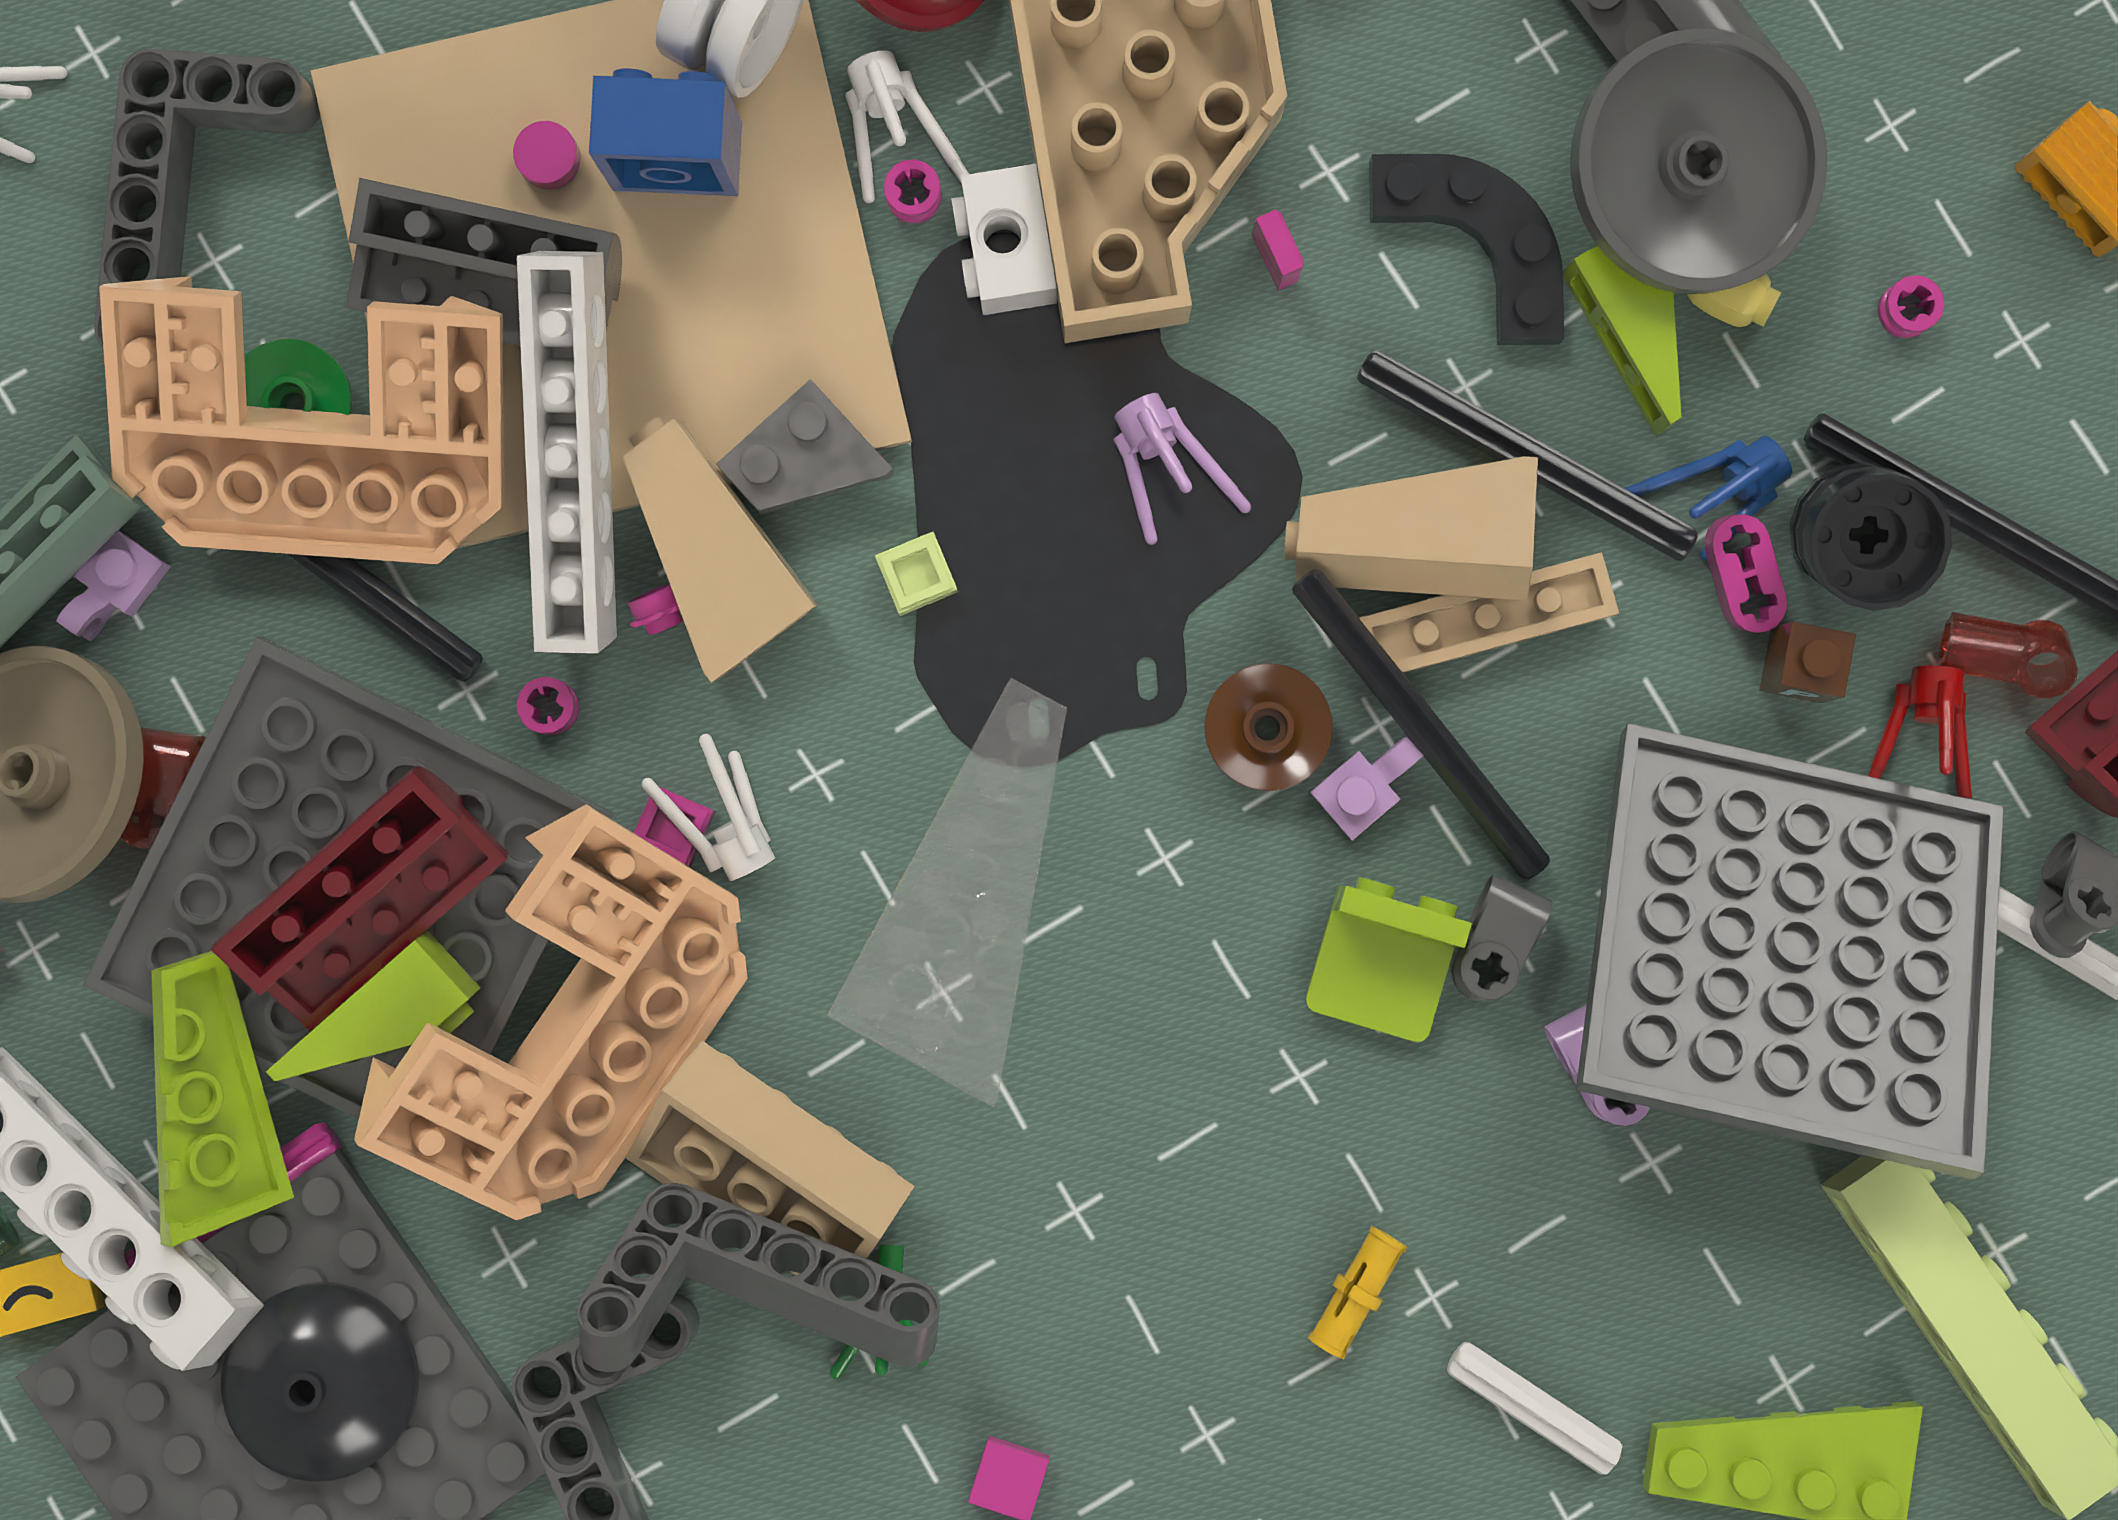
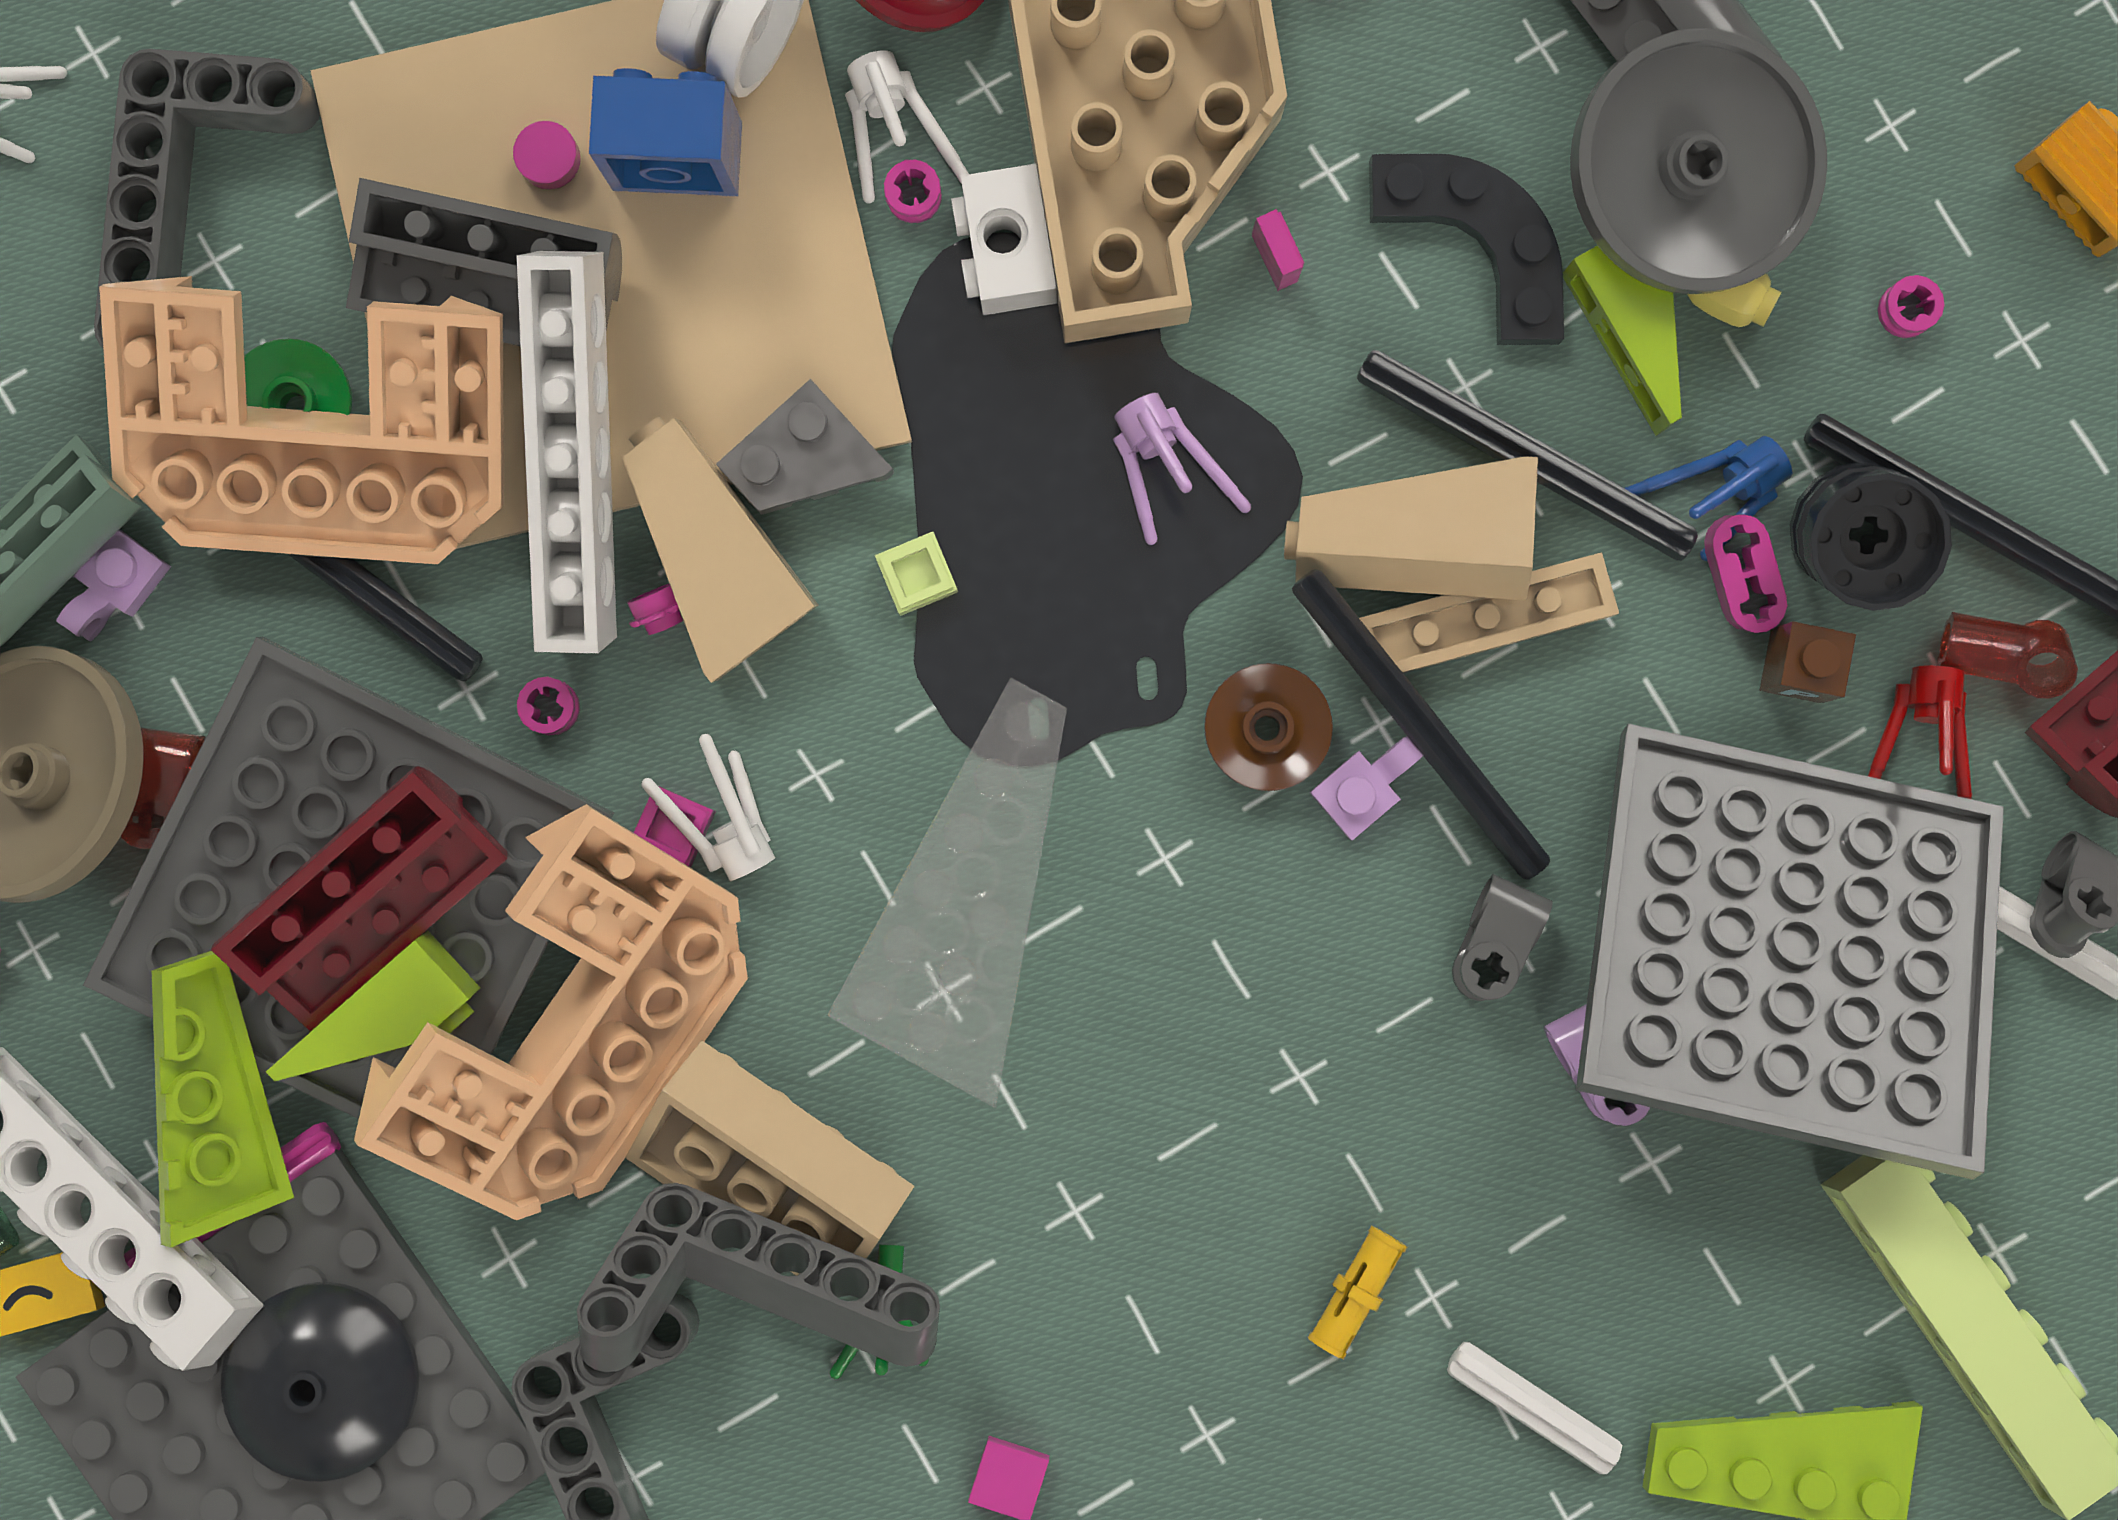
lime bracket [1305,877,1472,1042] -> none

